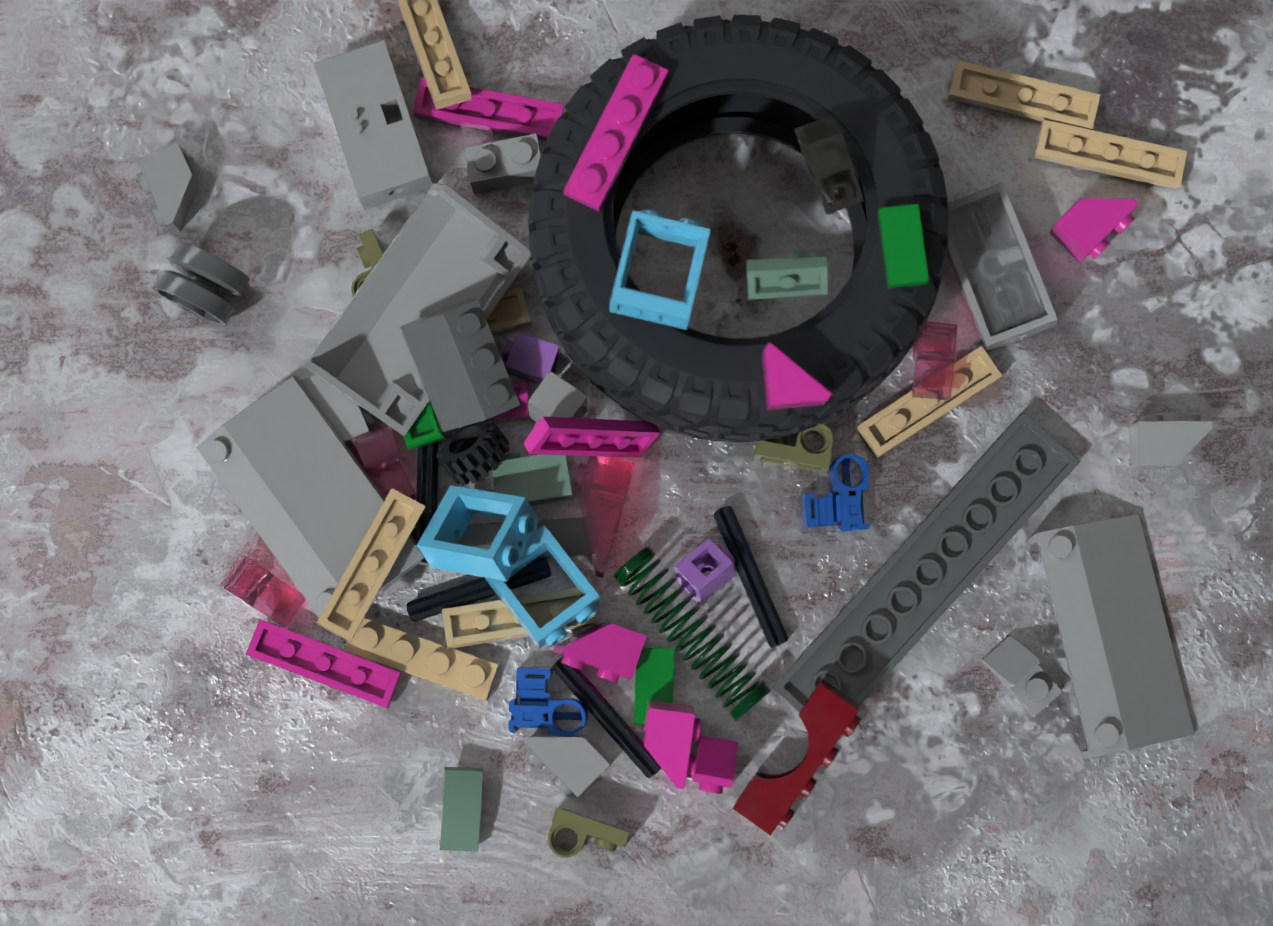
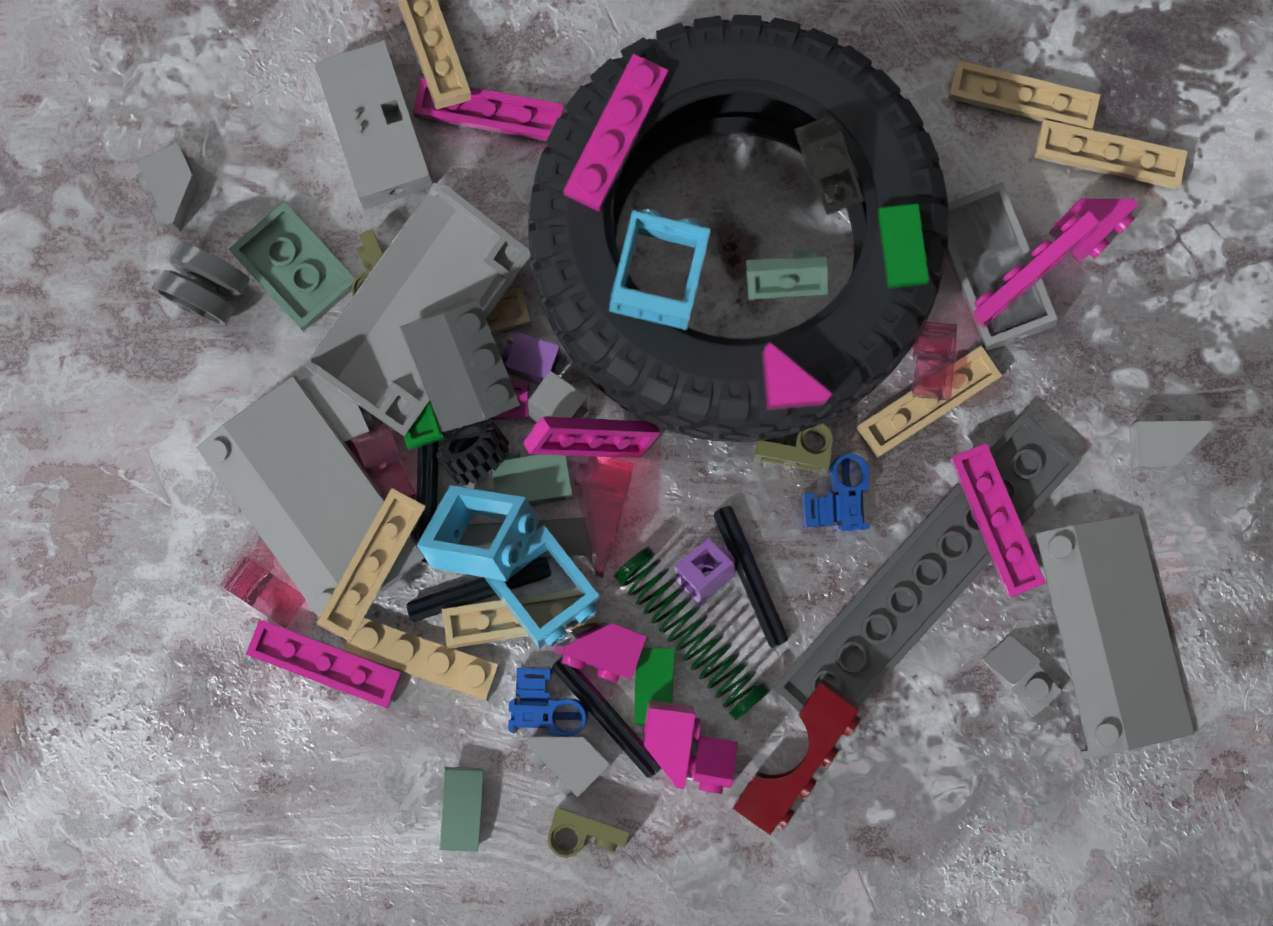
light grey brick [464,134,541,194] -> none
none -> sand green plate [229,201,355,332]
none -> dark pink plate [950,443,1046,598]
none -> dark pink plate [973,211,1100,329]

